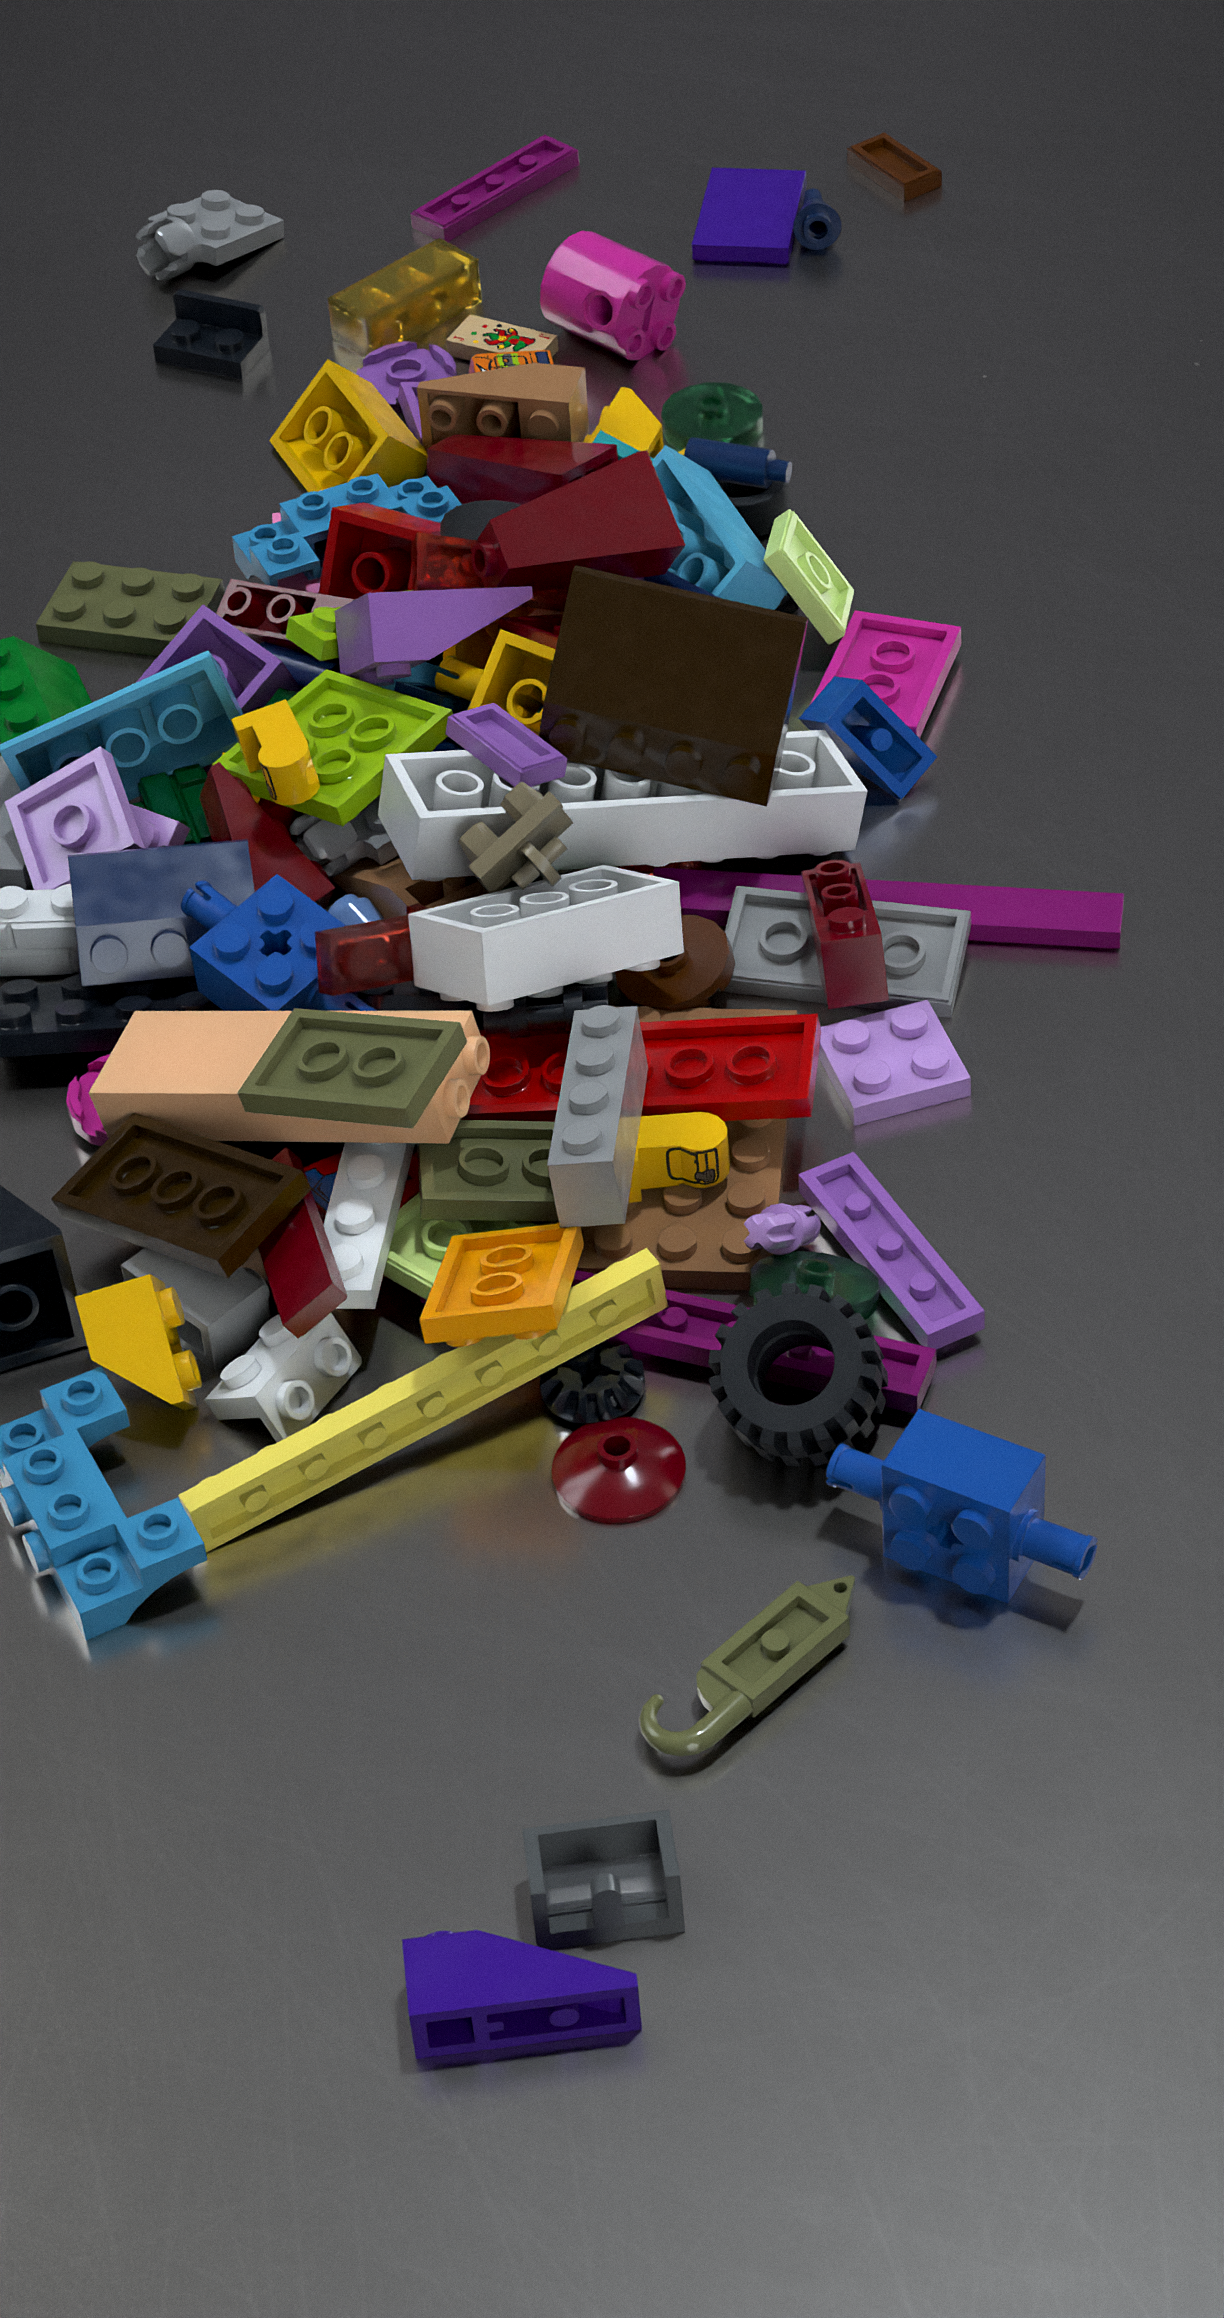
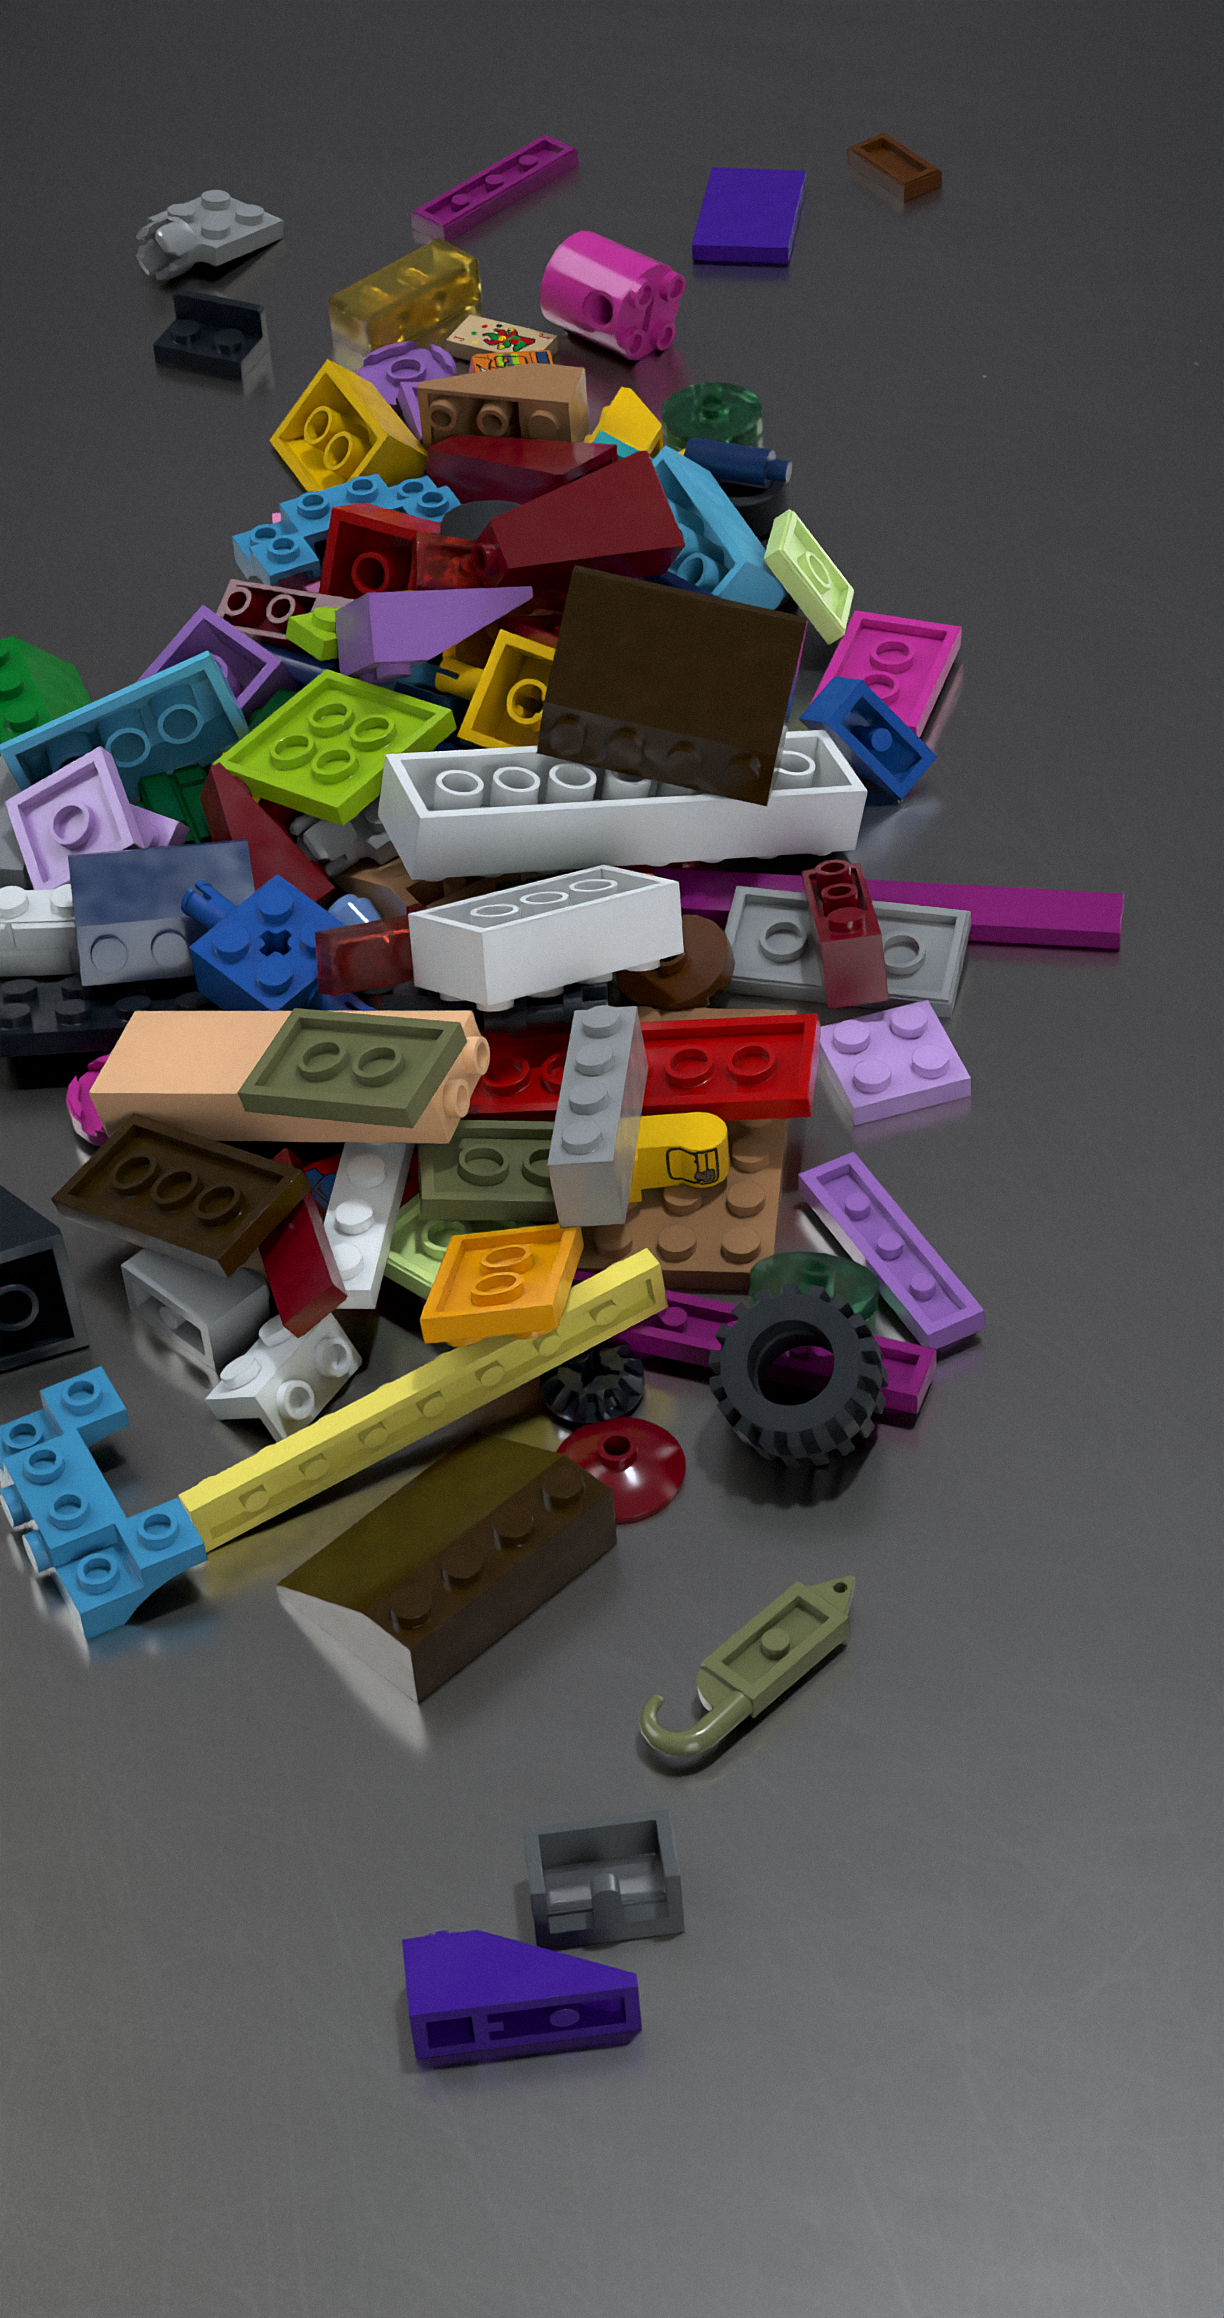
olive plate [35,561,225,656] -> none
yellow slope [75,1274,202,1411] -> none
yellow leg [231,699,320,805] -> none
medium lavender tile [445,703,568,787] -> none
dark tan hips [458,782,573,893] -> none
lavender axle [743,1203,821,1255] -> none
dark blue cone [793,189,842,250] -> none
blue brick [826,1409,1098,1603] -> none
none -> dark brown slope [276,1431,617,1703]

